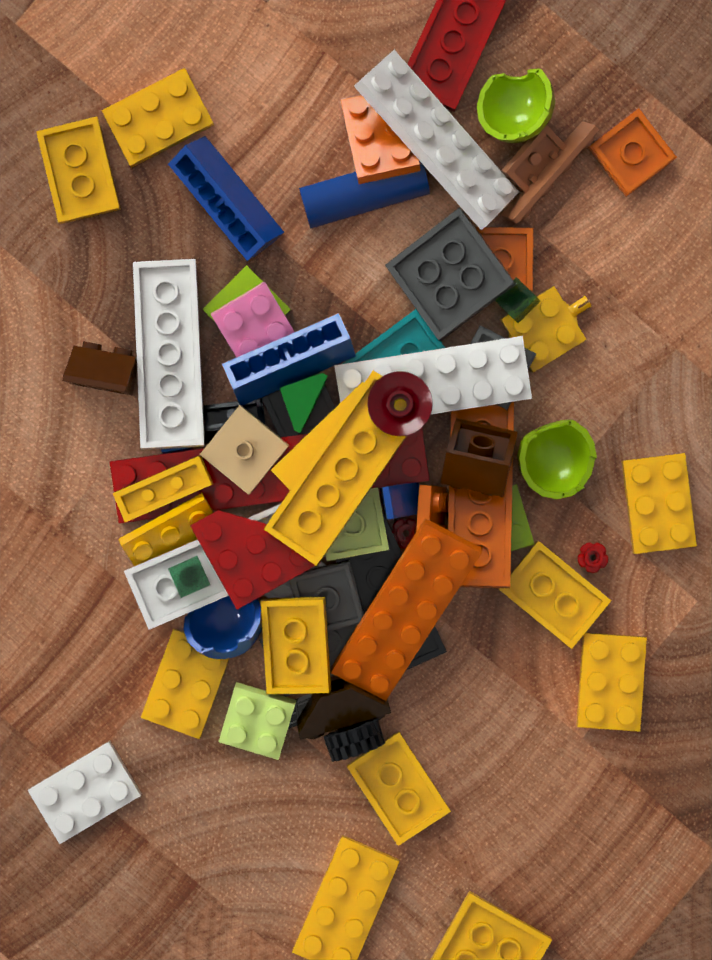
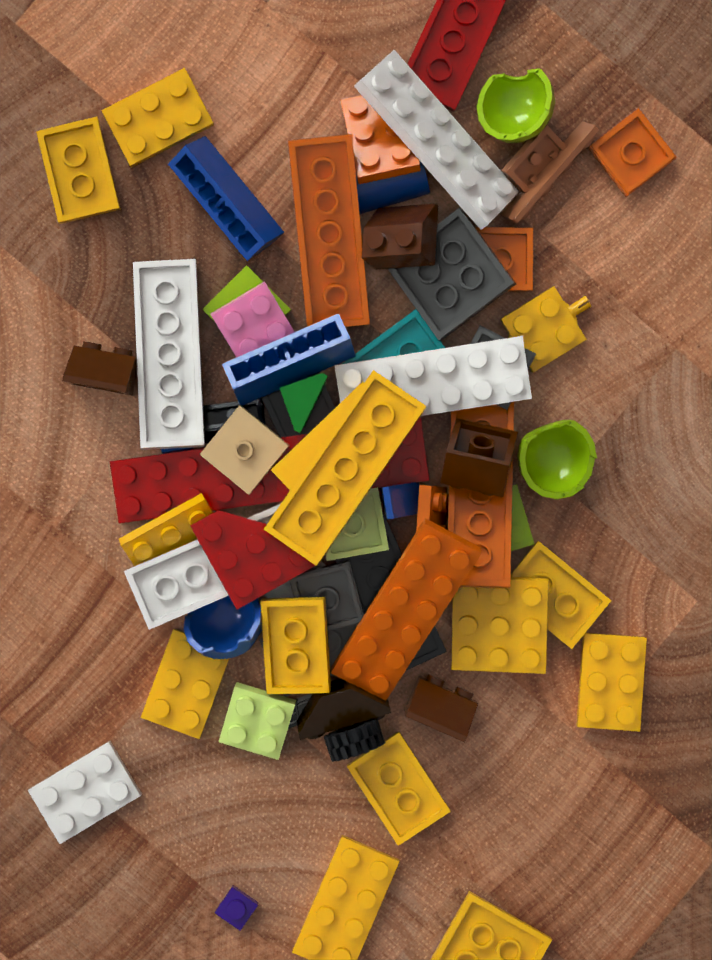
yellow plate [112,455,213,522] -> none
clear green plate [168,556,210,598] -> none
dark red dish [367,371,433,436] -> none
red plate [392,518,417,549] -> none
clear green plate [495,277,540,323] -> none
red plate [577,542,609,573] -> none
yellow plate [621,453,697,554] -> none
none -> dark purple plate [215,885,259,931]
none -> orange plate [288,134,370,327]
none -> reddish brown slope [362,203,438,270]
none -> reddish brown slope [404,674,478,742]
none -> yellow plate [451,577,549,674]

